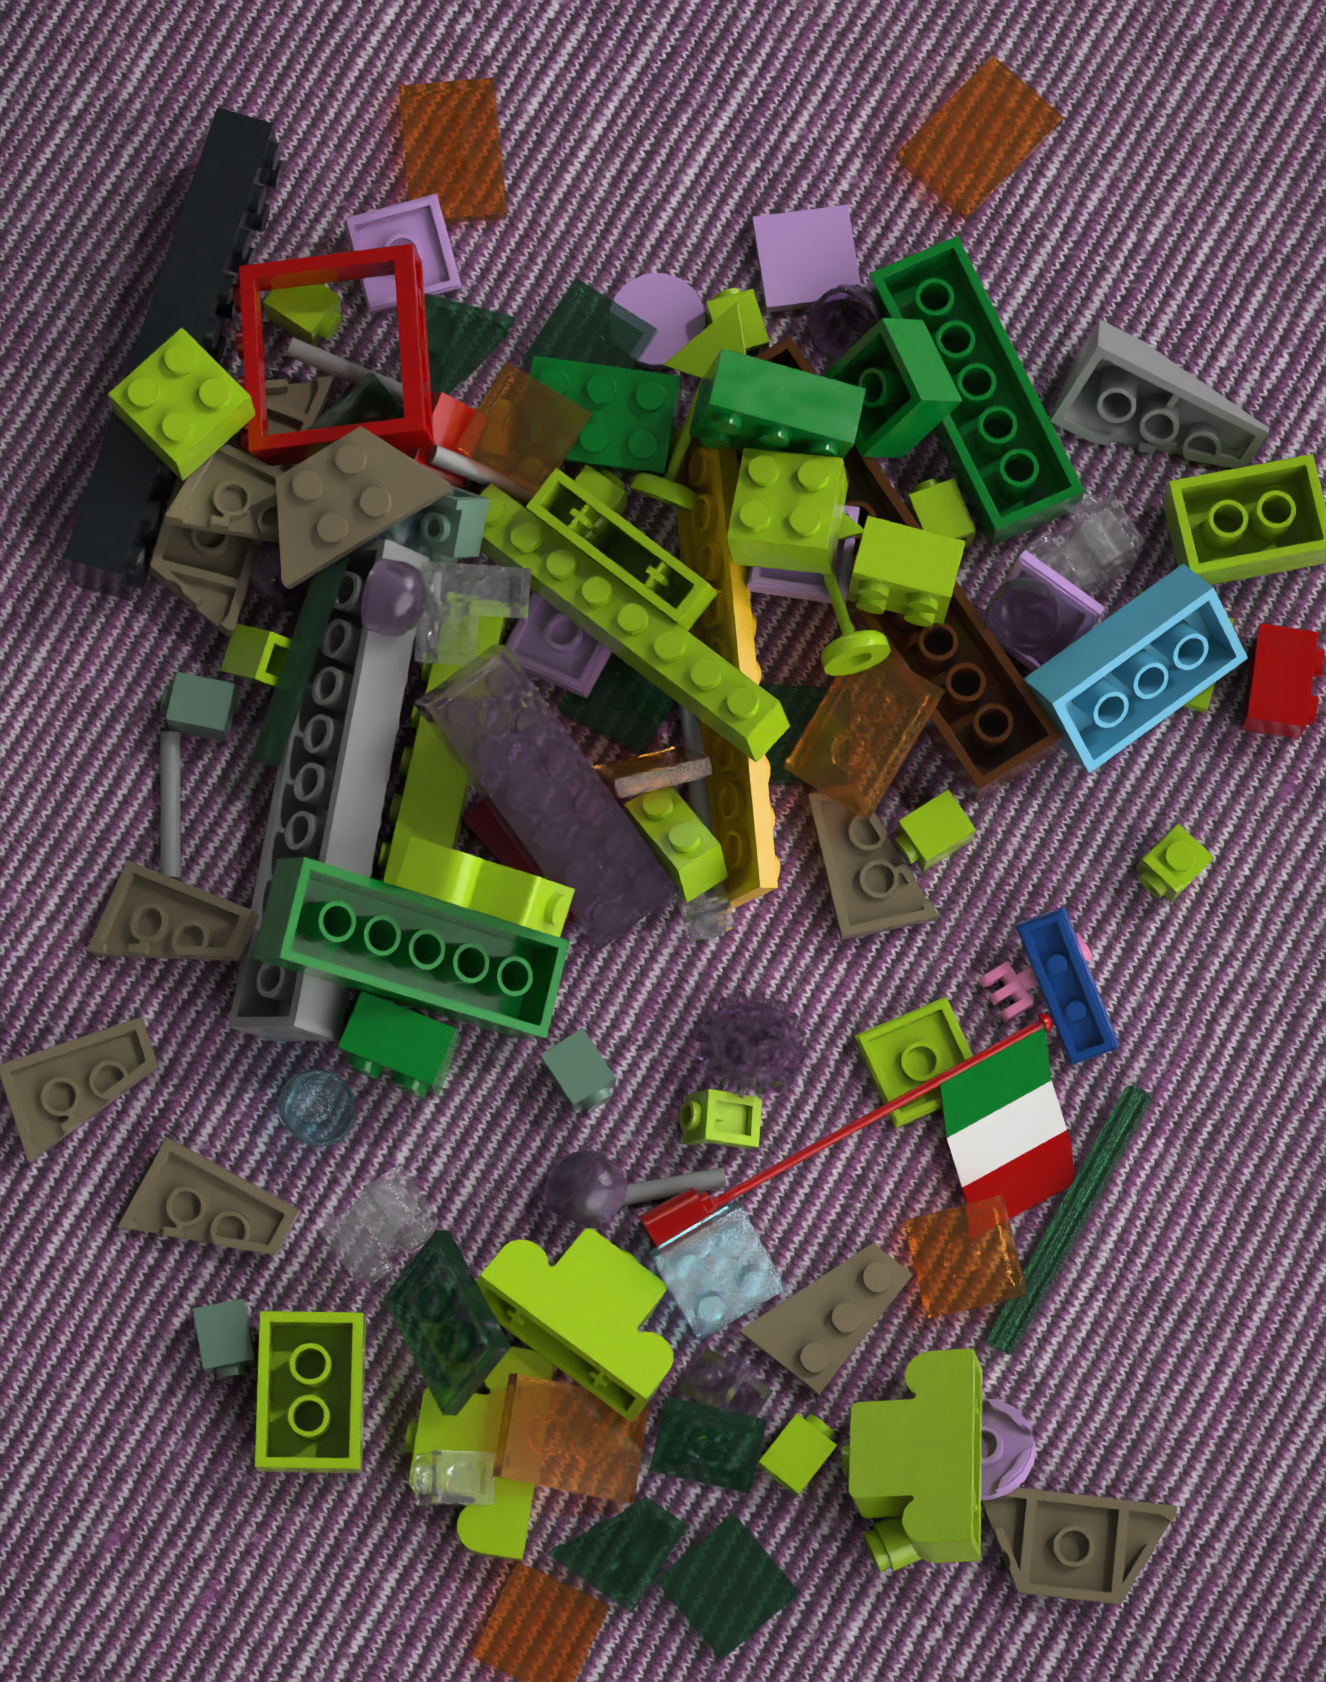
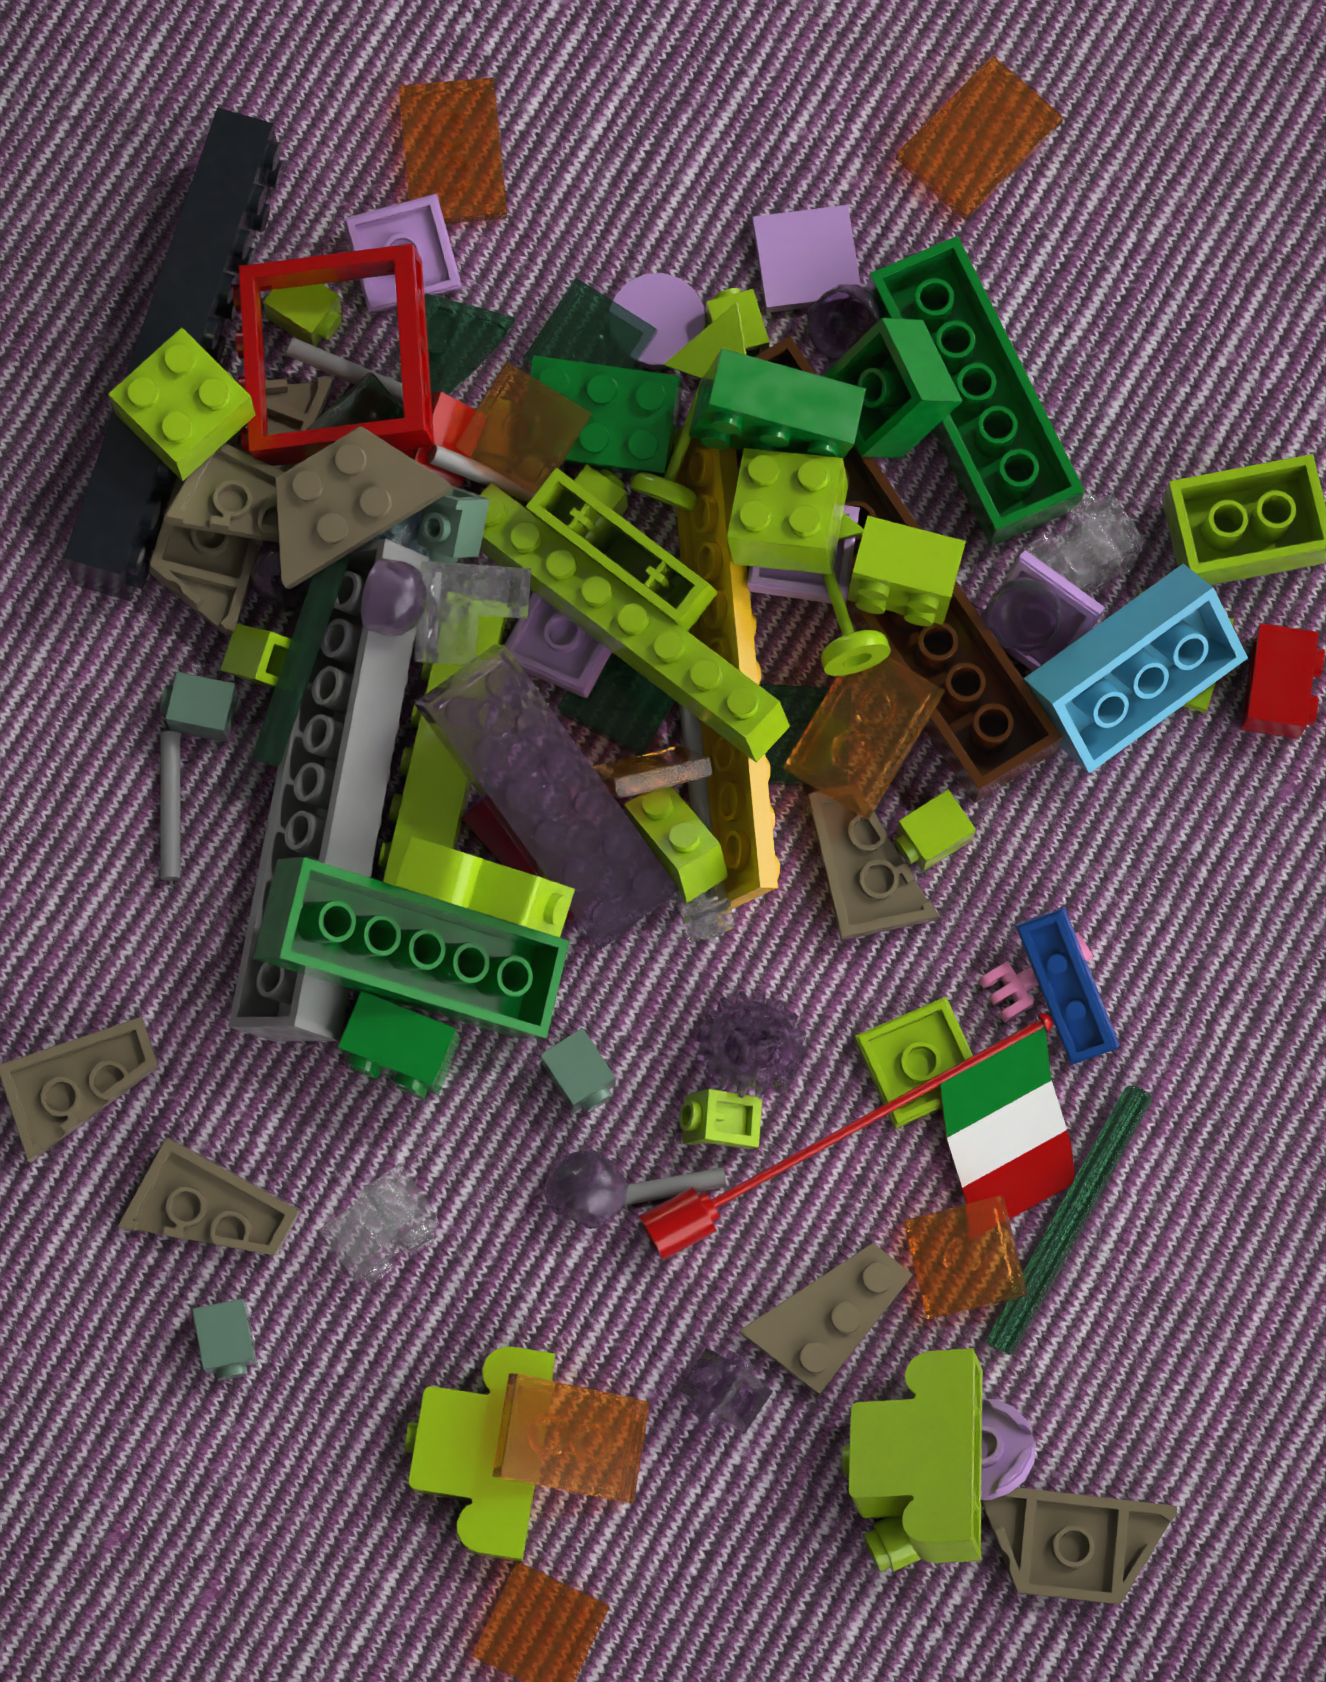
dark tan wing [86,860,260,961] -> none
lime brick [255,1311,367,1473] -> none
clear light blue hair [278,1068,356,1147] -> none
clear green tile [383,1229,511,1416] -> none
clear bracket [411,1450,494,1507] -> none
lime brick [467,1228,673,1422] -> none
clear green wing [548,1497,690,1614] -> none
clear light blue plate [649,1200,786,1341] -> none
clear green tile [649,1397,767,1494] -> none
clear green tile [655,1513,800,1661] -> none
lime brick [757,1413,837,1497] -> none
lime brick [906,478,976,548] -> none
light grey wedge [1050,319,1269,469] -> none
lime bracket [1135,823,1215,903] -> none

